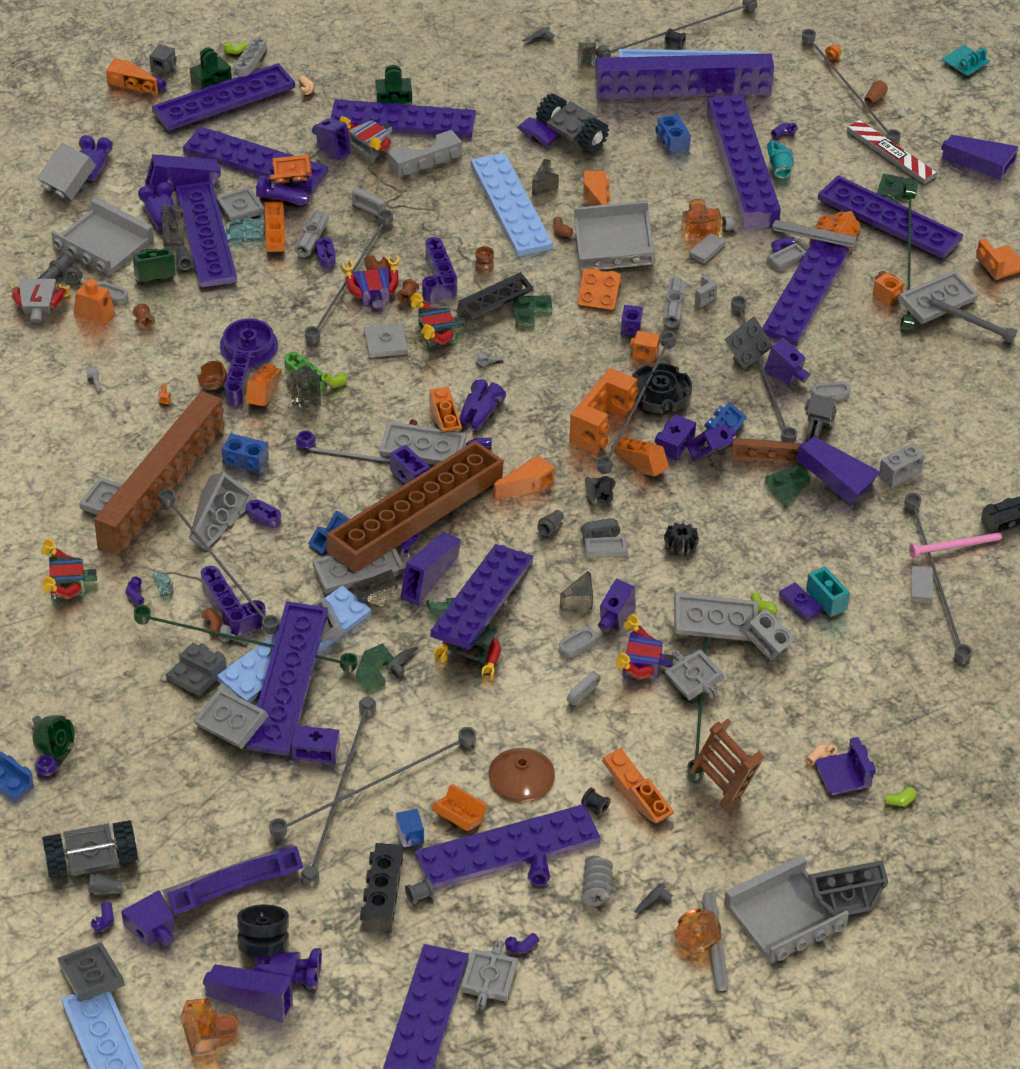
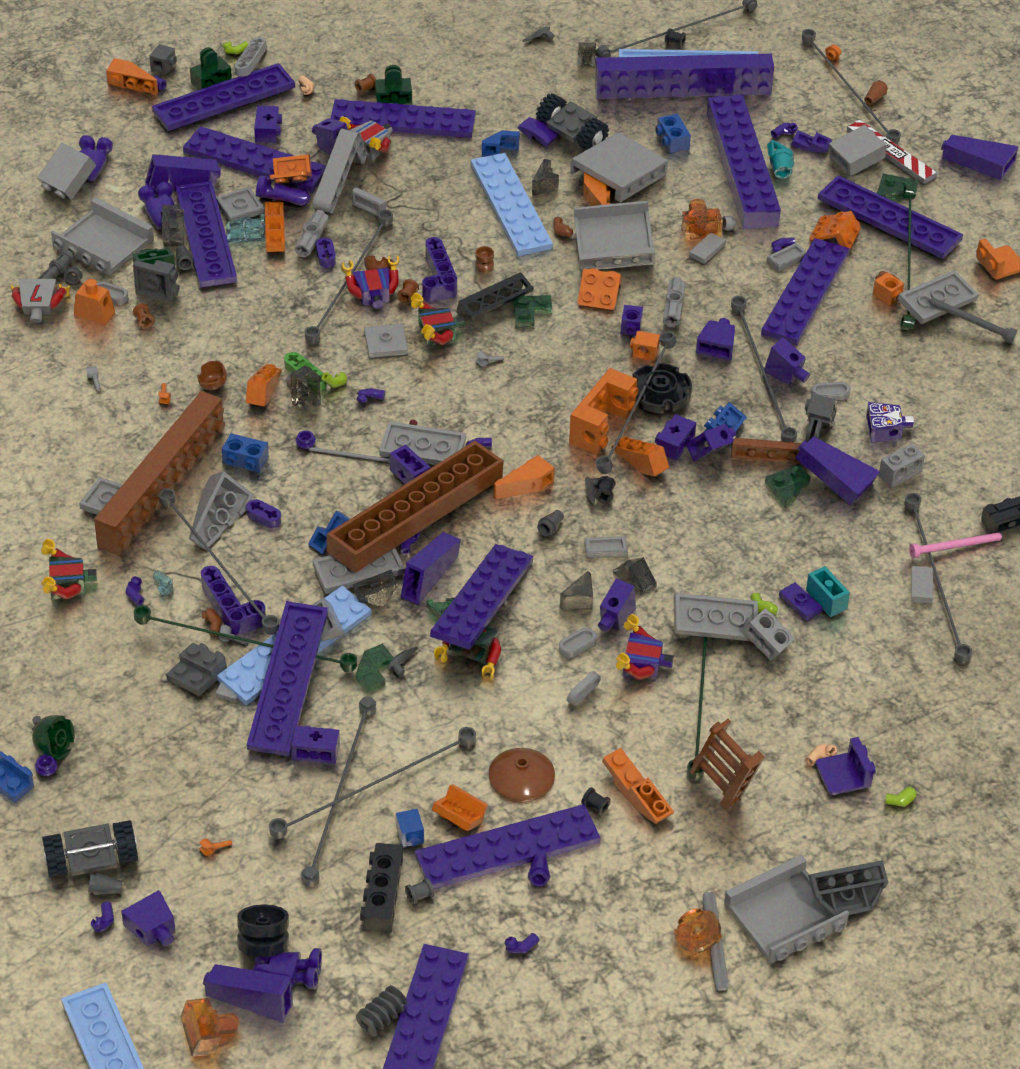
dark grey plate [57,942,125,1002] -> none
dark purple arch [162,844,304,915] -> none
light grey plate [193,688,269,749] -> none
dark purple beam [220,318,278,406] -> none
light grey arch [388,130,462,178] -> none
orange slope [429,387,462,432] -> none
dark purple piece [459,379,506,431] -> none
light grey plate [461,940,518,1010] -> none
dark grey beam [580,518,621,540] -> none
light grey piece [581,856,613,907] -> none
dark grey bar [634,884,673,913] -> none
black gear [664,522,699,556] -> none
light grey plate [665,649,725,700] -> none
light grey bracket [695,275,717,308] -> none
dark grey hinge [724,316,773,370] -> none
light grey axle [772,220,857,248] -> none
teal hinge [941,45,990,76] -> none
none -> dark grey plate [133,260,180,303]
none -> orange hand [199,838,232,856]
none -> dark purple brick [254,106,282,143]
none -> light grey beam [313,128,367,214]
none -> dark orange bush [354,74,376,95]
none -> dark grey piece [356,985,407,1037]
none -> dark purple arm [357,388,385,403]
none -> blue slope [482,130,520,157]
none -> light grey panel [570,132,669,202]
none -> clear smoke slope [613,557,657,596]
none -> dark purple torso [696,318,735,360]
none -> dark purple slope [791,130,833,153]
none -> light grey brick [829,125,887,177]
none -> dark purple torso [866,402,914,443]

